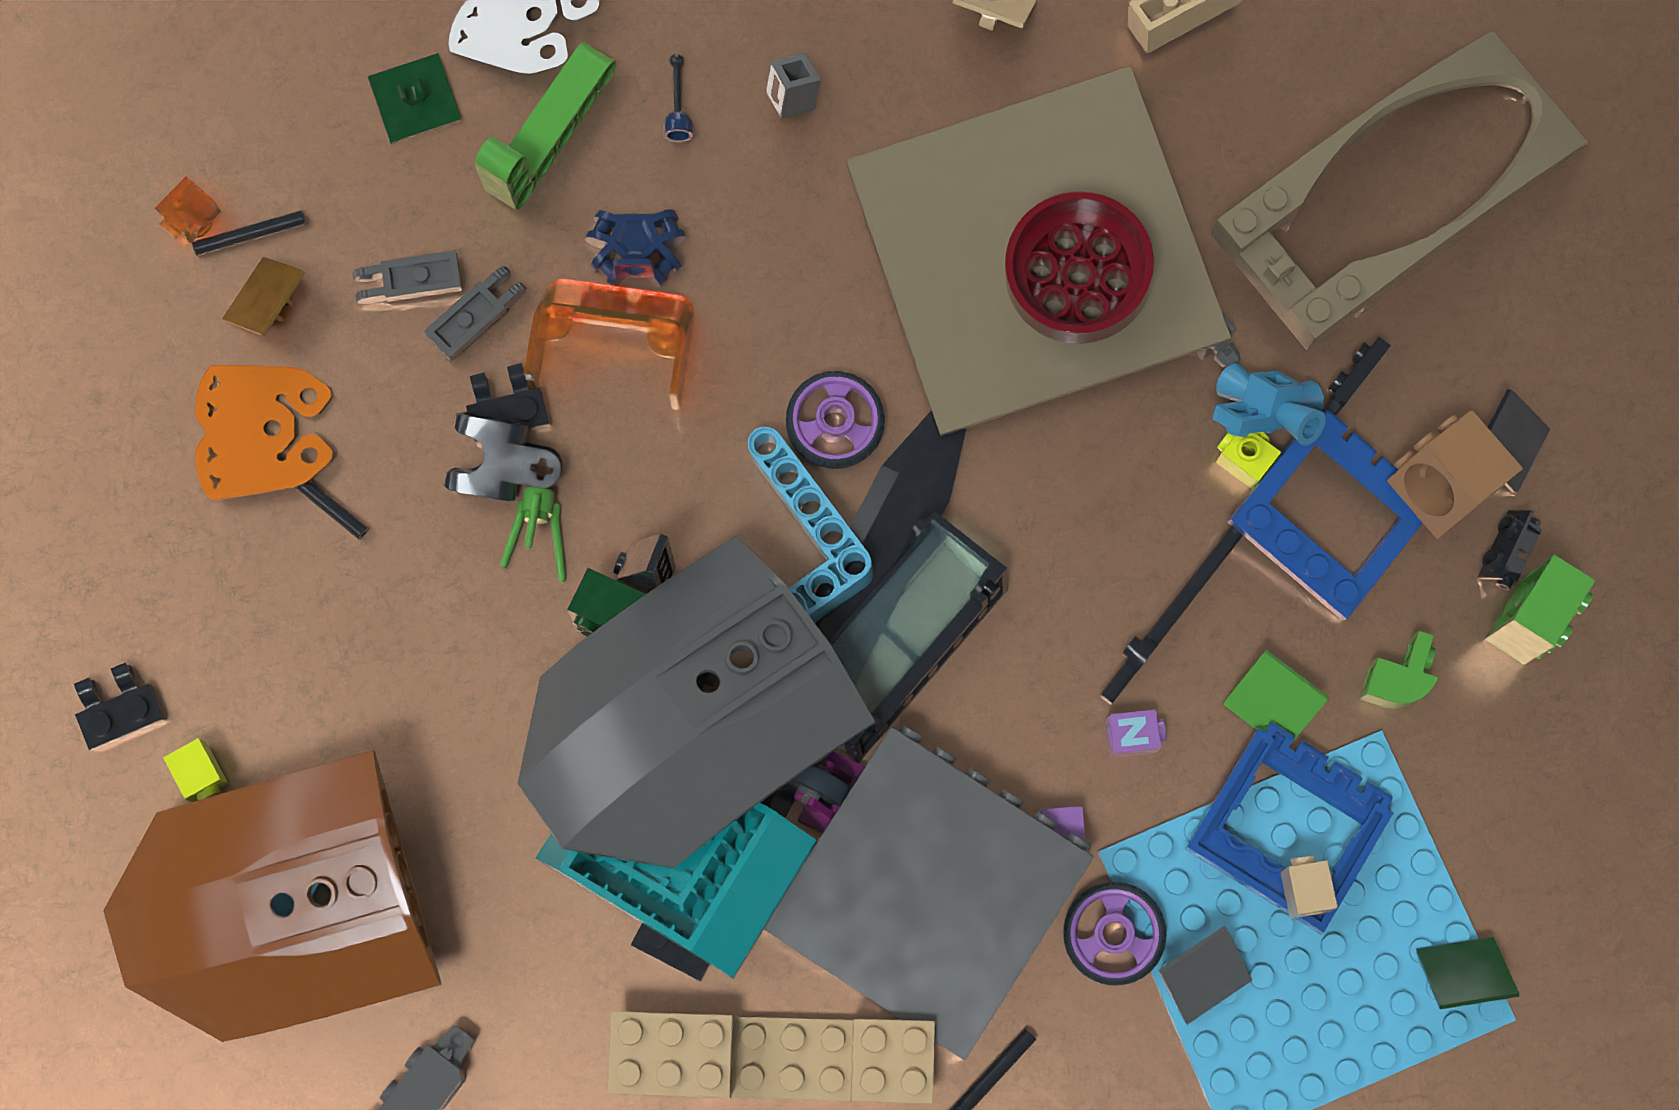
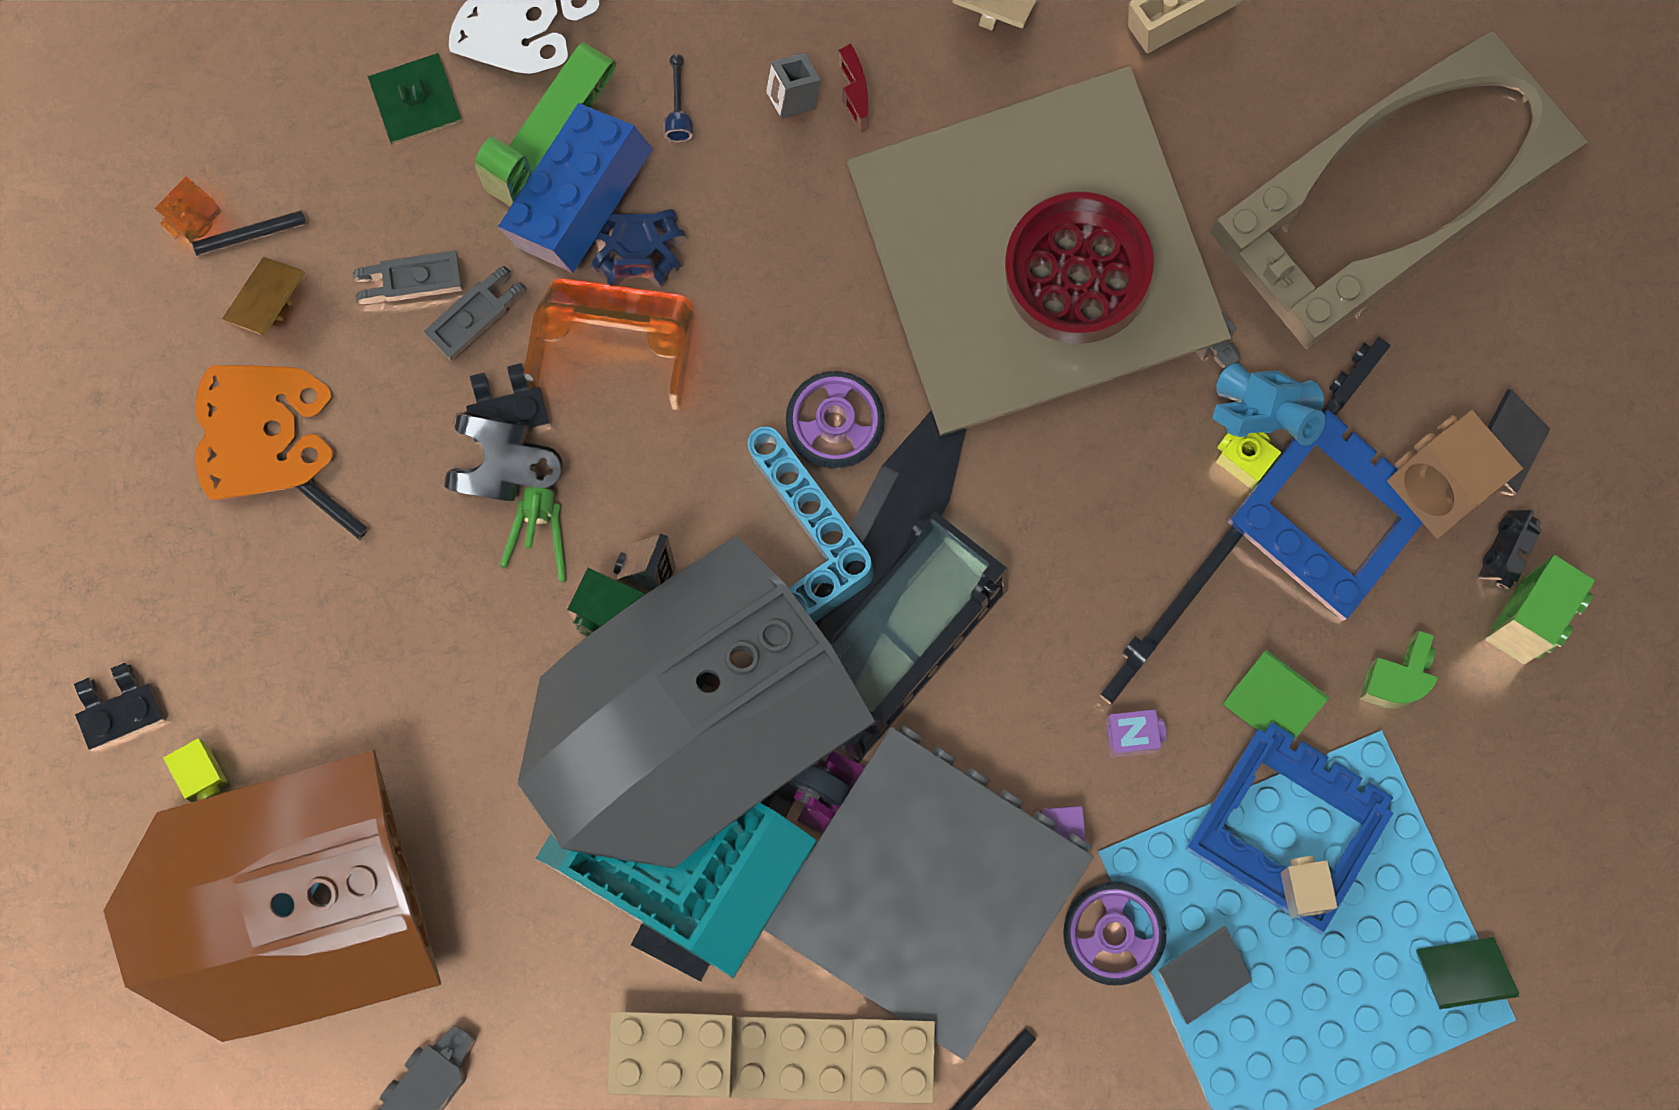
none -> blue brick [498,103,653,273]
none -> dark red slope [838,43,868,132]

